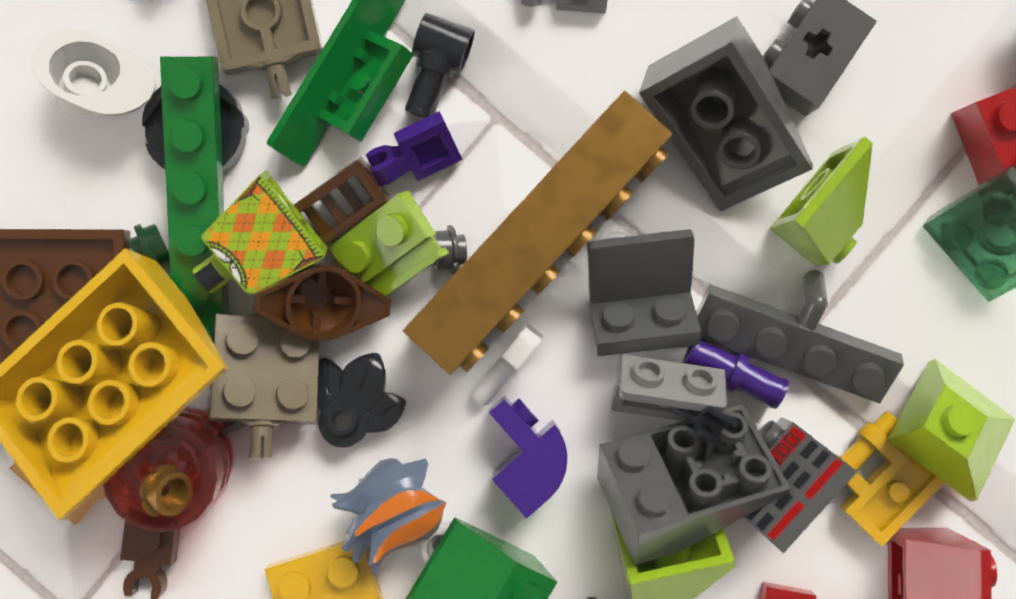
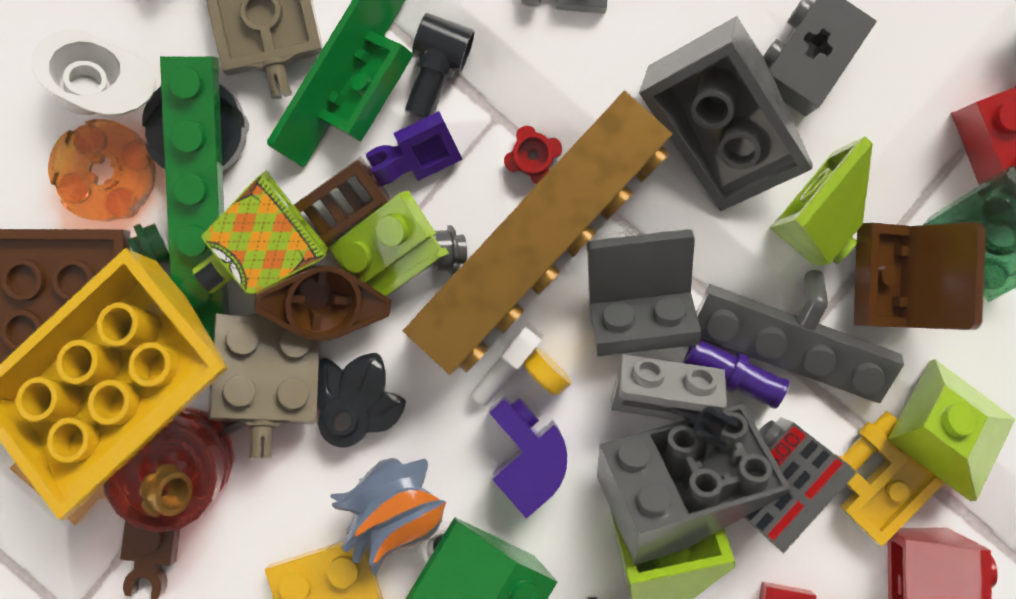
none -> clear orange plate [48,119,156,222]
none -> red plate [504,126,562,184]
none -> yellow tile [523,347,572,396]
none -> reddish brown bracket [854,222,986,330]

